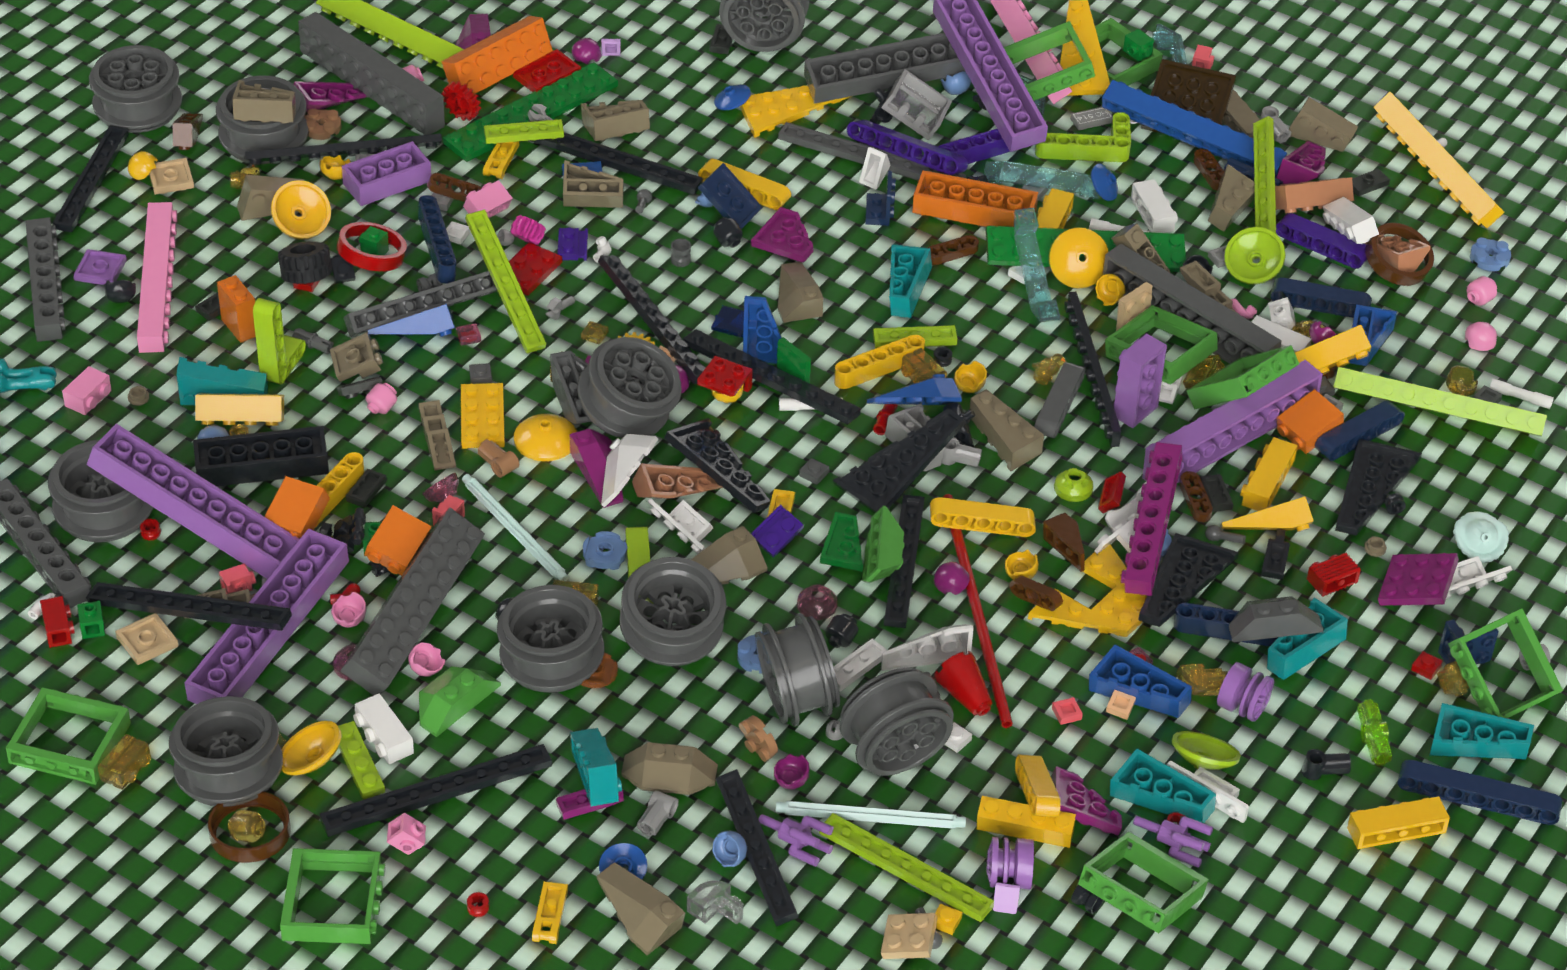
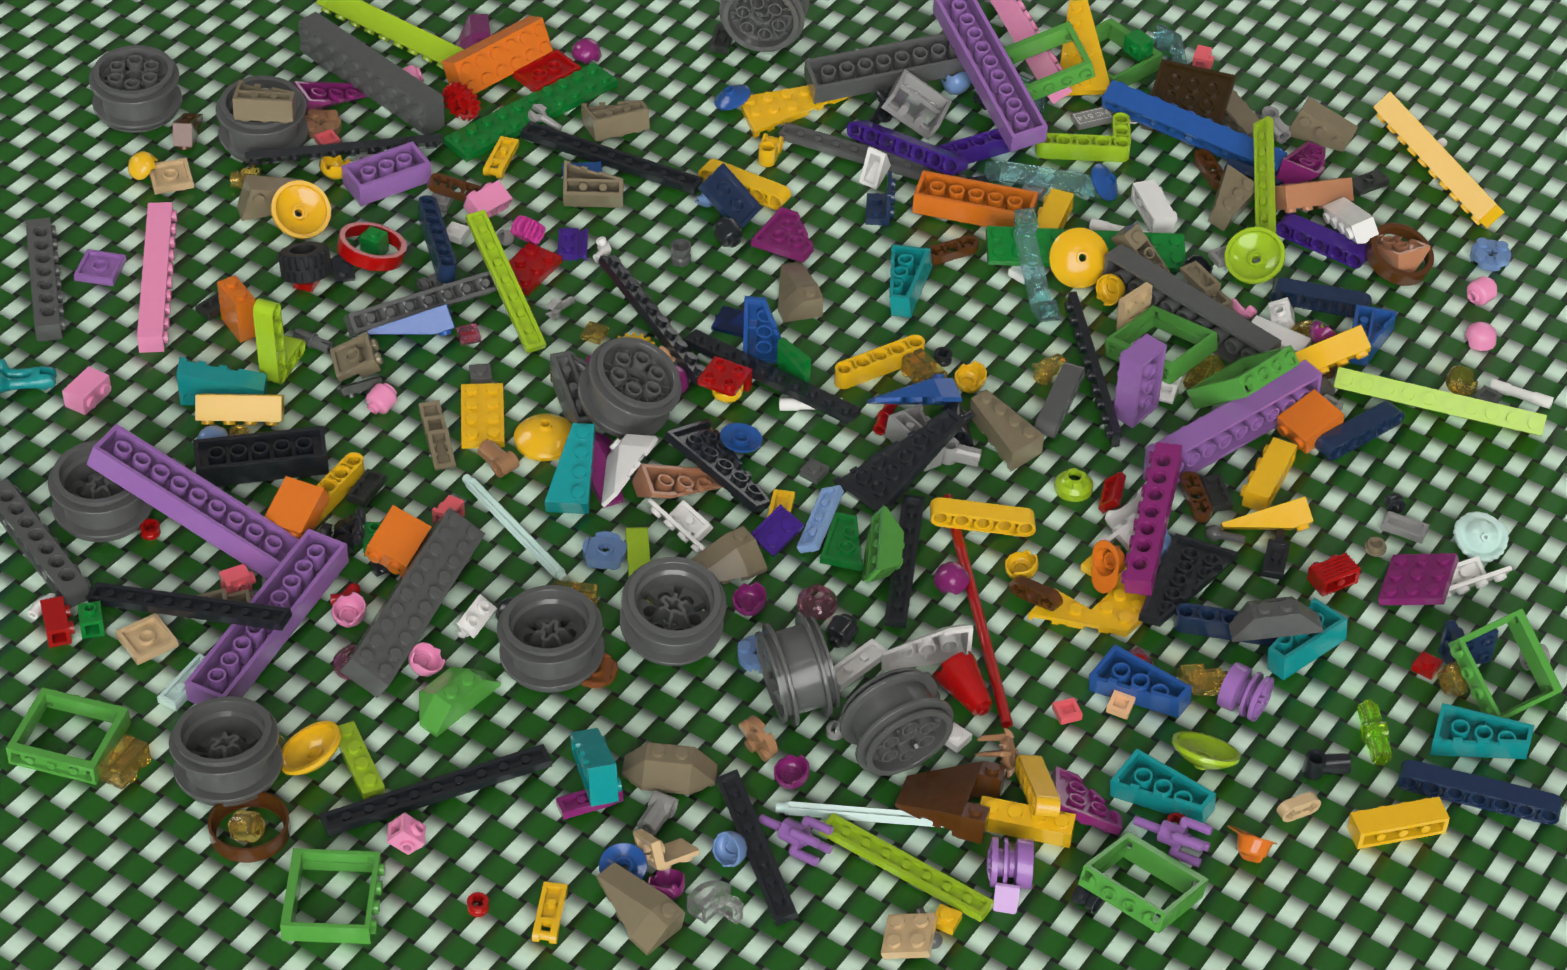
black plate [53,126,129,232] -> none
black hair [104,280,136,303] -> none
dark tan plate [128,386,149,406] -> none
white brick [353,693,414,764] -> none
clear pink piece [422,473,459,504] -> none
lime plate [484,119,564,144] -> none
lavender slope [601,39,620,56] -> none
dark grey bar [635,189,652,213] -> none
lime plate [873,325,957,348] -> none
reddish brown slope [1043,512,1085,572] -> none
white bracket [1167,761,1249,823] -> none
black wing [1335,439,1422,536] -> none
none -> light aqua tile [157,653,205,711]
none -> coral plate [314,129,341,145]
none -> white hinge [457,594,497,638]
none -> teal wedge [545,423,596,514]
none -> tan bracket [633,829,700,871]
none -> magenta hair [648,869,685,900]
none -> blue dish [720,423,762,453]
none -> magenta hair [732,582,767,616]
none -> yellow piece [758,133,784,167]
none -> light blue plate [797,485,844,553]
none -> reddish brown wedge [895,761,1006,844]
none -> medium nougat piece [975,728,1018,778]
none -> orange piece [1091,540,1125,594]
none -> orange piece [1227,825,1278,863]
none -> tan beam [1277,792,1321,822]
none -> light grey tile [1380,511,1430,544]

